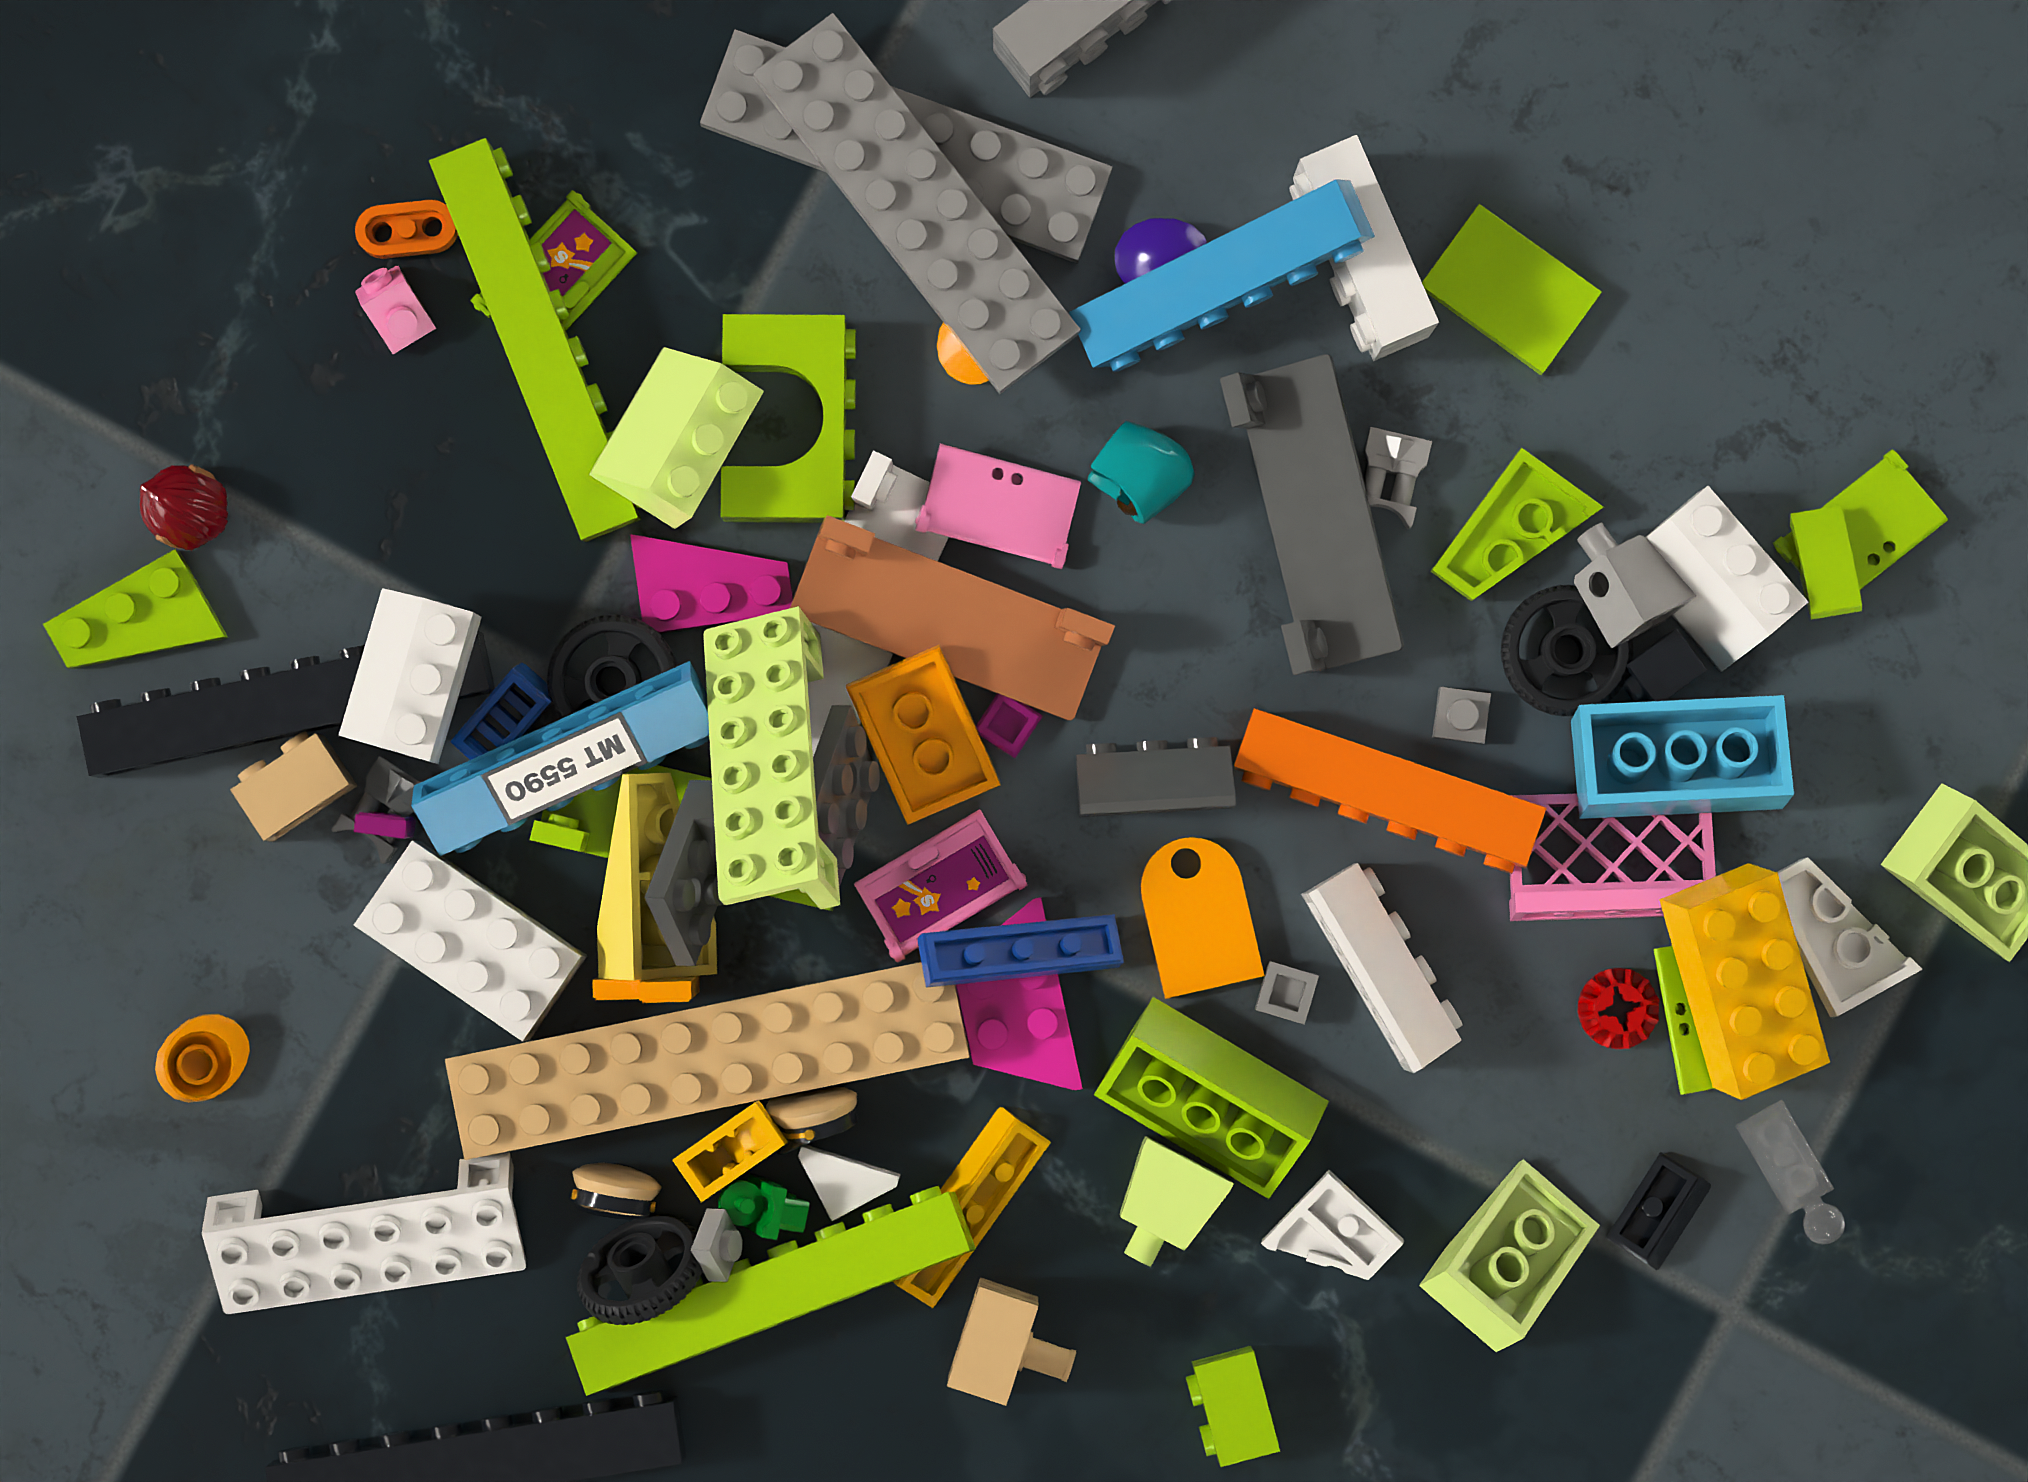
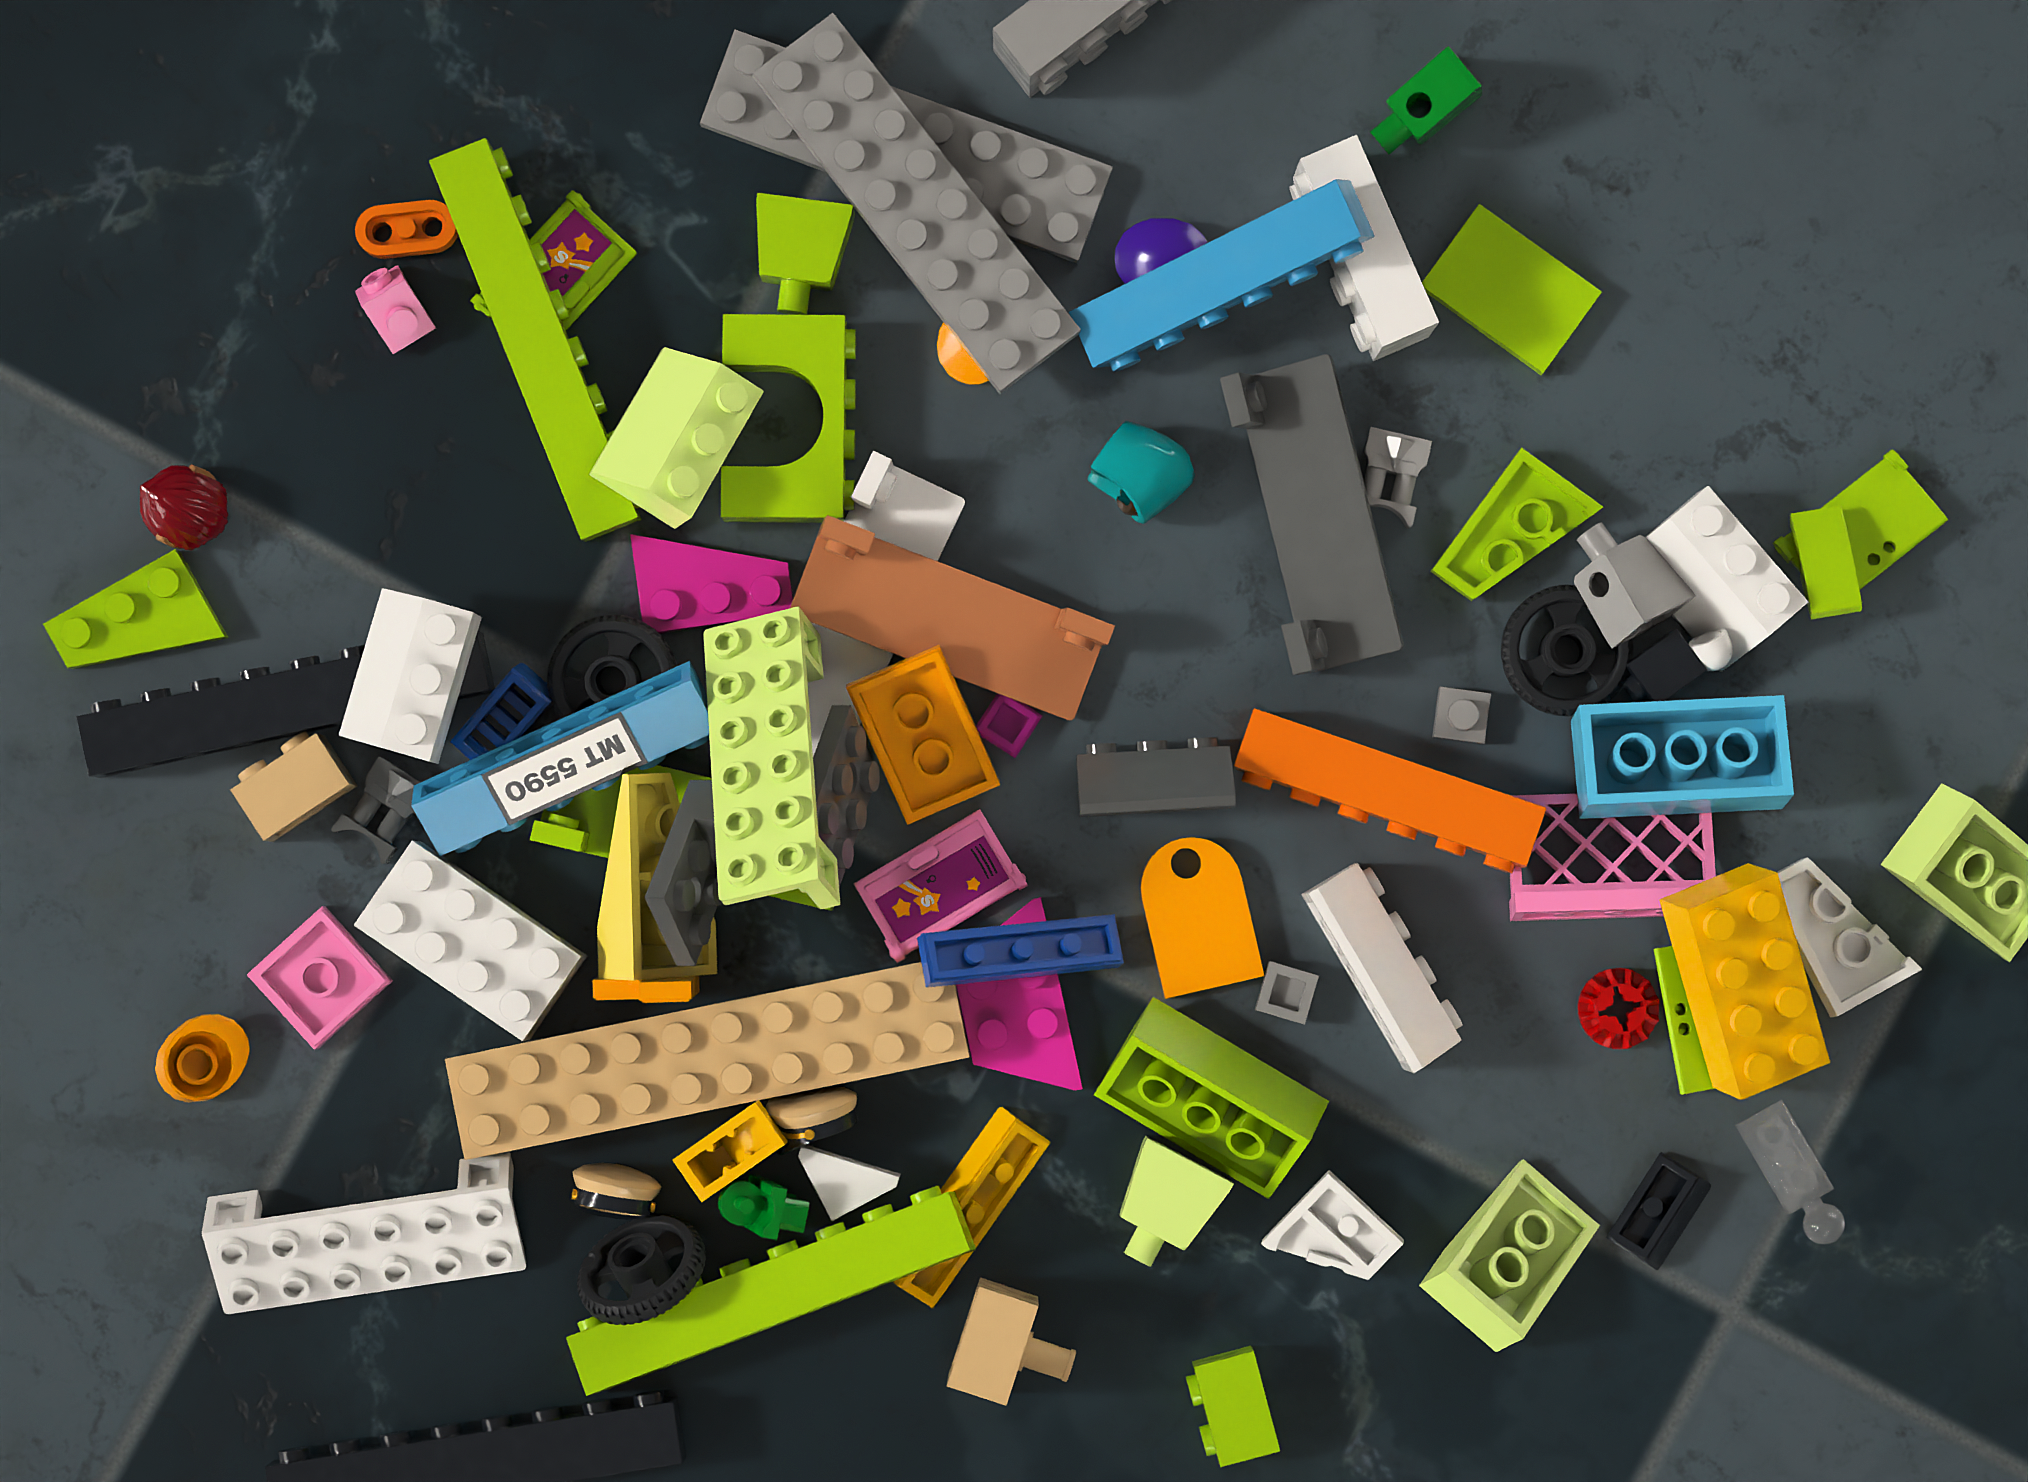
magenta tile [354,811,416,839] -> none
light grey plate [691,1208,743,1282] -> none
bright pink door [915,443,1081,569] -> none
none -> bright pink tile [247,906,392,1050]
none -> lime torso [756,193,855,315]
none -> green torso [1370,46,1483,155]
none -> white hinge [1688,628,1733,671]

